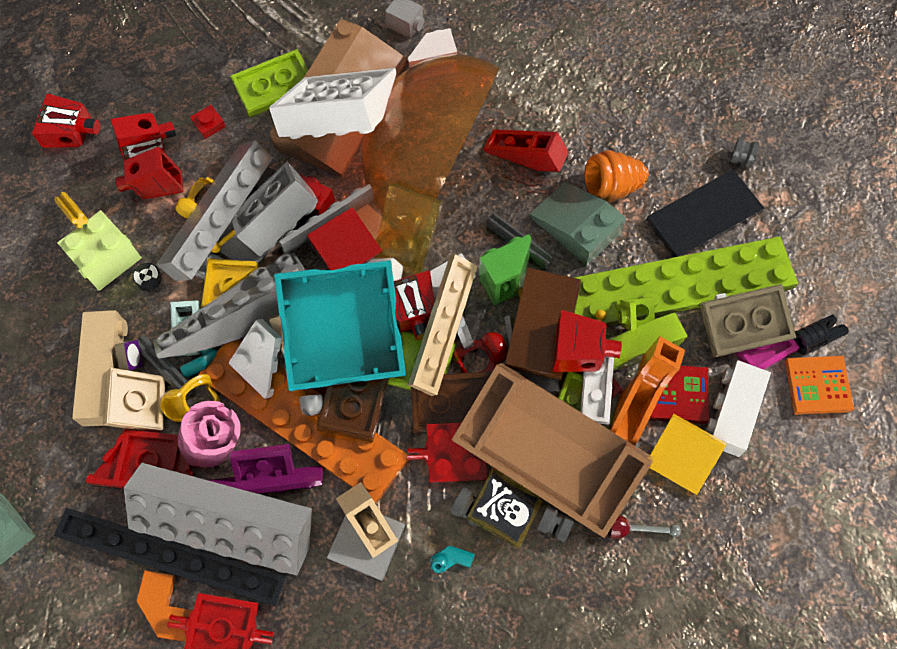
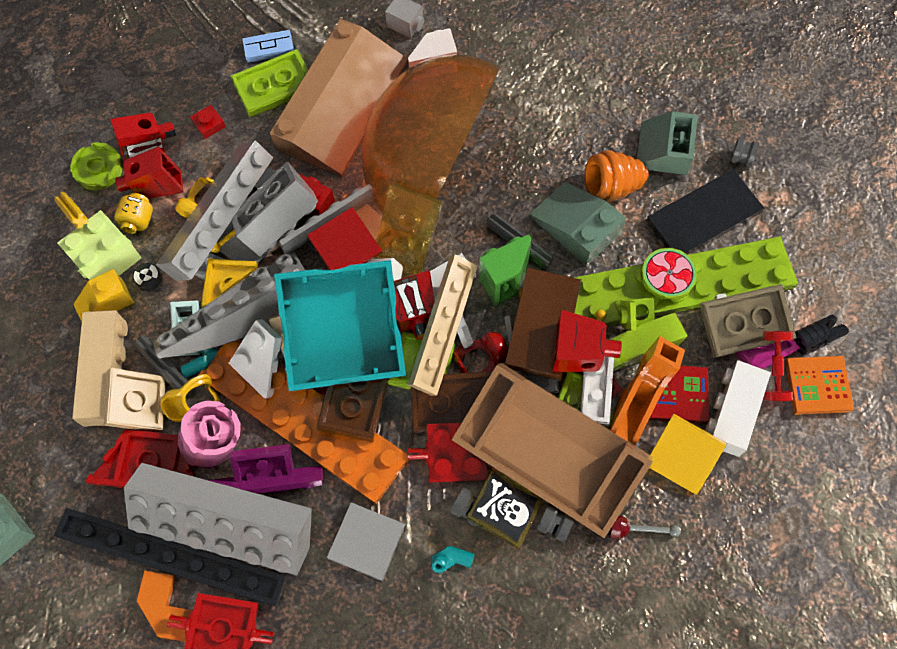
red torso [32,94,100,148] -> none
tile [115,340,143,371] -> none
white slope [269,68,396,139] -> none
light grey hinge [299,395,323,416] -> none
tan slope [336,482,398,558] -> none
red slope [484,129,569,172] -> none
none -> lime tile [70,142,123,190]
none -> yellow slope [73,269,134,322]
none -> yellow head [114,193,153,234]
none -> light blue tile [242,30,294,63]
none -> sand green slope [637,111,698,175]
none -> tile [641,248,697,301]
none -> red wheel [763,331,793,401]

